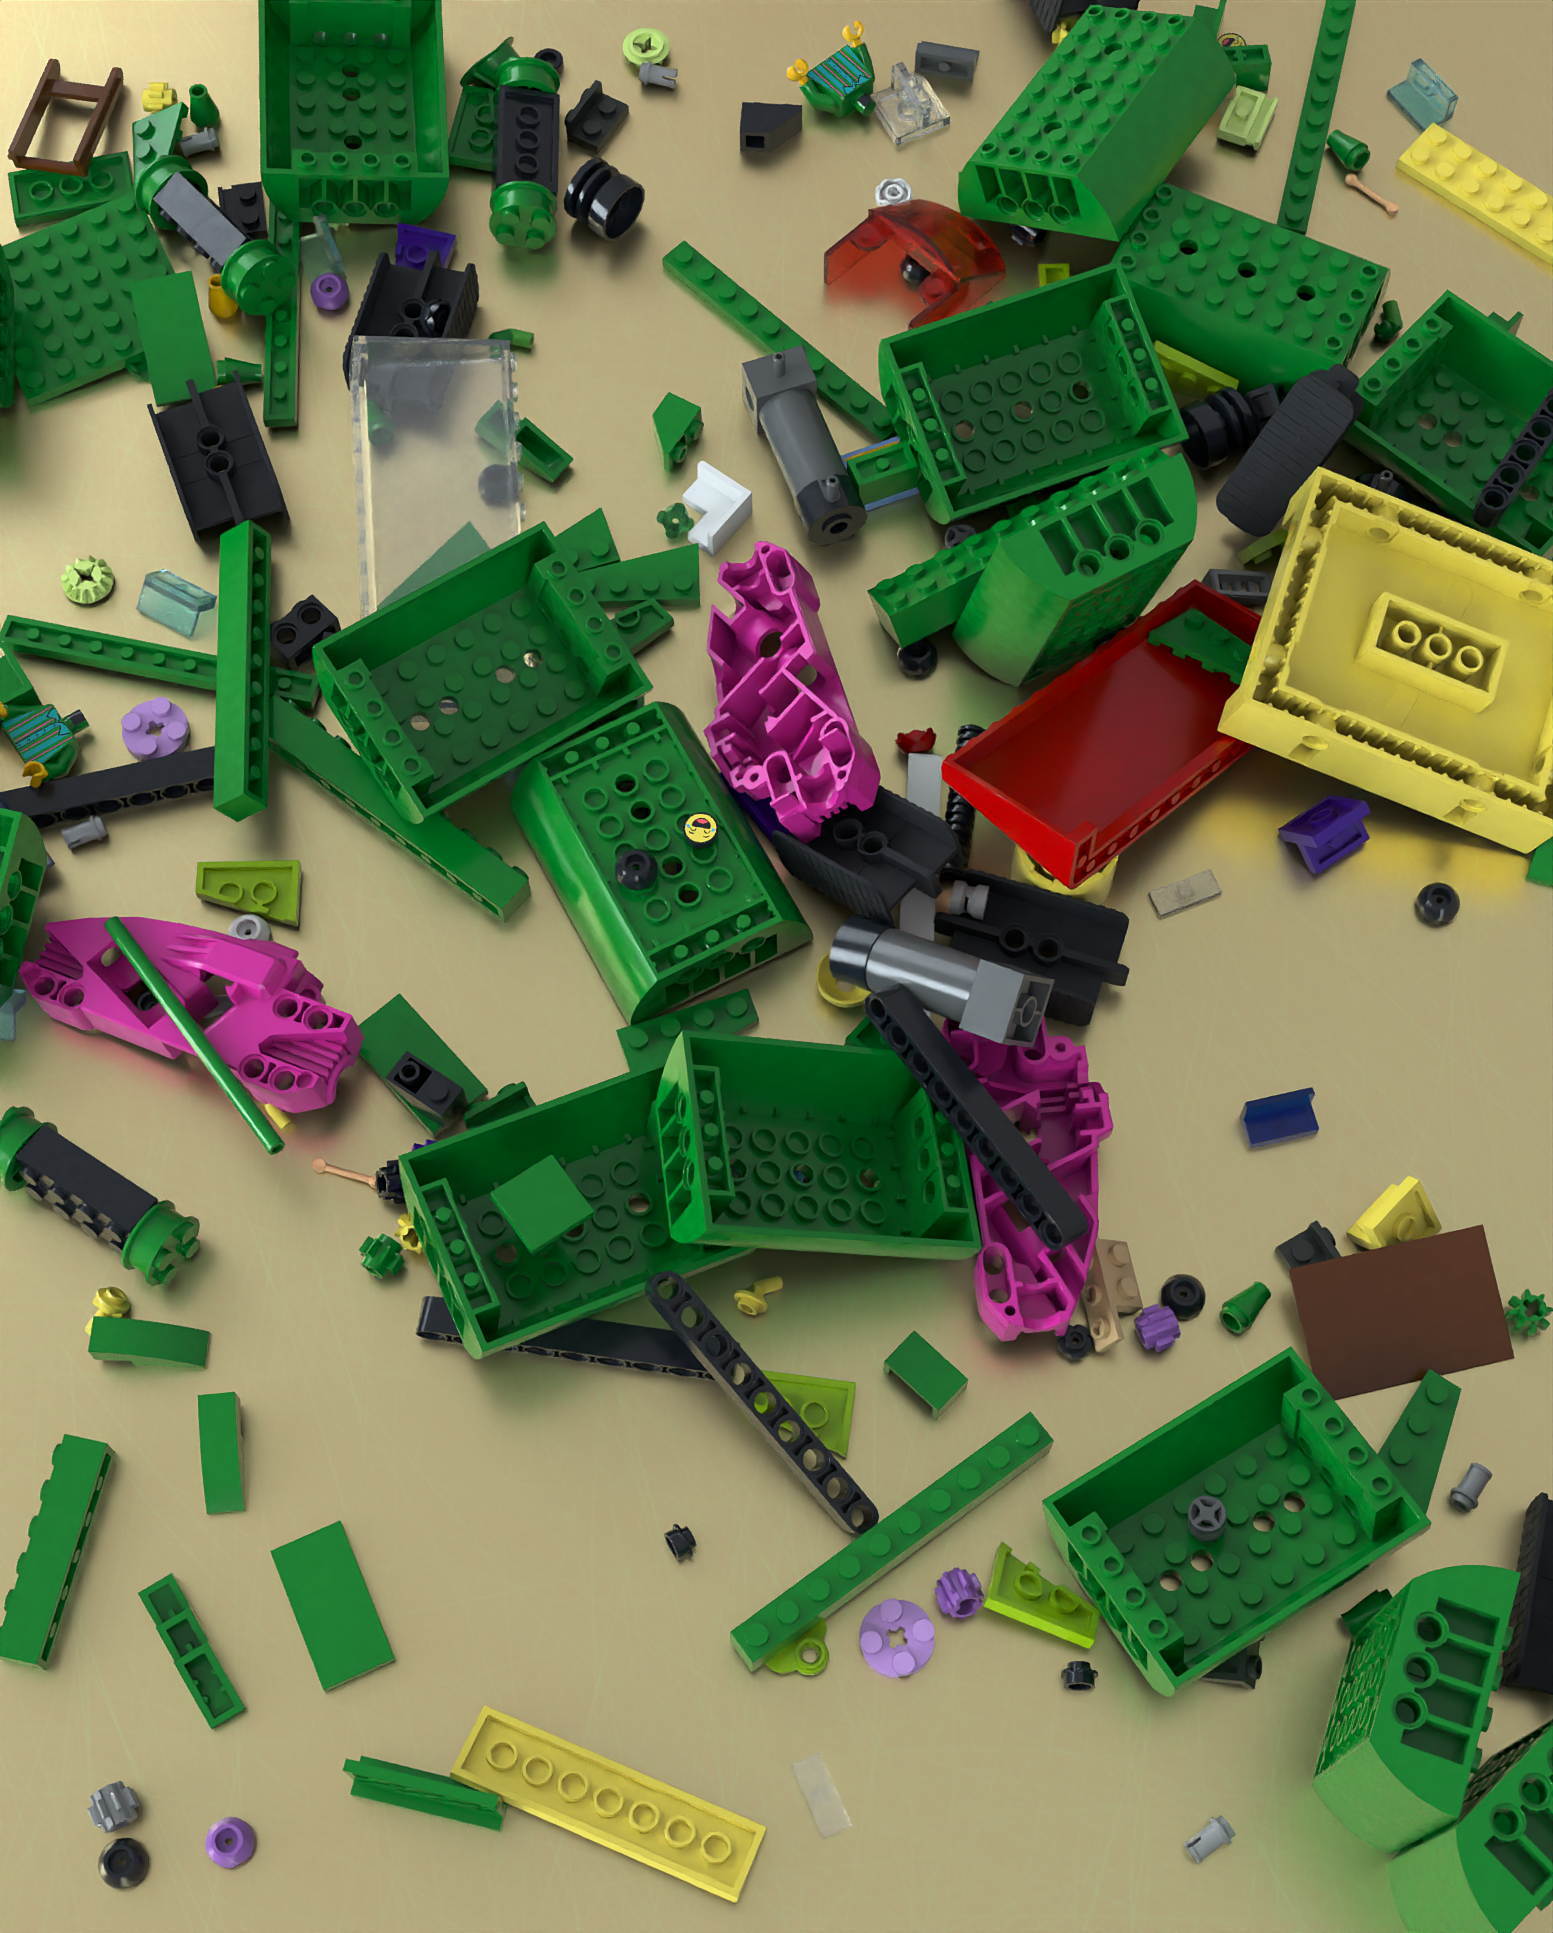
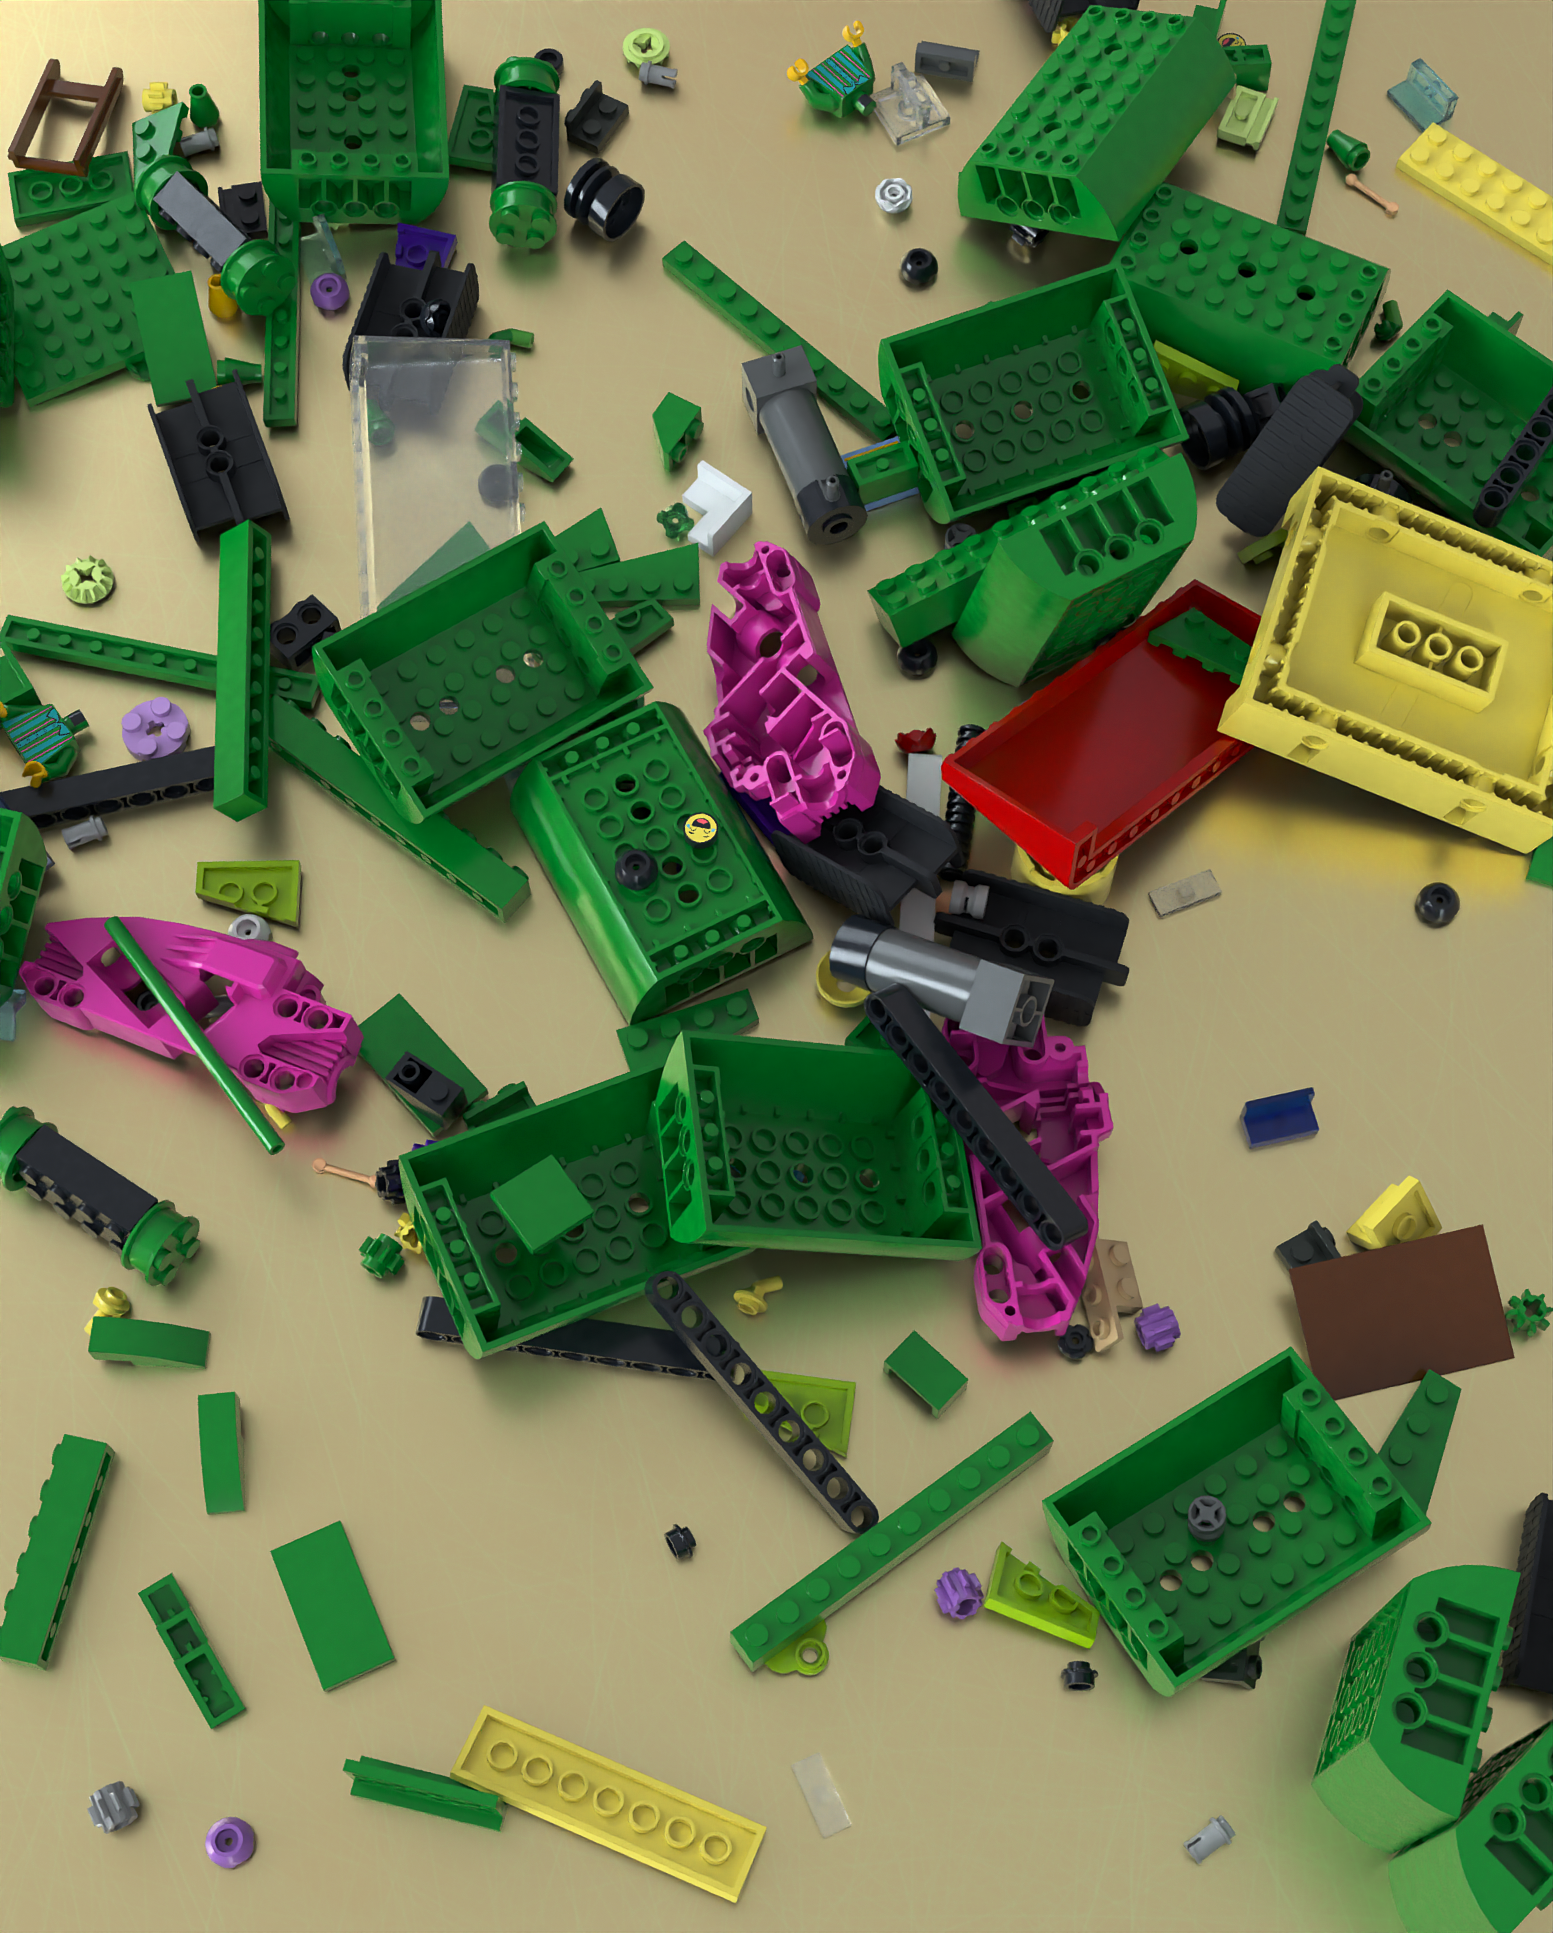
black plate [98,1838,148,1889] -> none
clear light blue panel [136,569,217,637] -> none
green piece [460,37,520,88] -> none
black slope [740,102,802,153] -> none
clear red windscreen [824,199,1006,330] -> none
lavender plate [859,1599,935,1678] -> none
lime tile [1038,263,1071,287] -> none
black plate [1161,1274,1206,1319] -> none
light grey slope [1201,569,1272,606] -> none
green cone [1219,1281,1271,1333] -> none
dark purple bracket [1278,794,1371,874] -> none
green cone [1341,1588,1393,1636] -> none
light grey pin [1450,1463,1492,1513] -> none

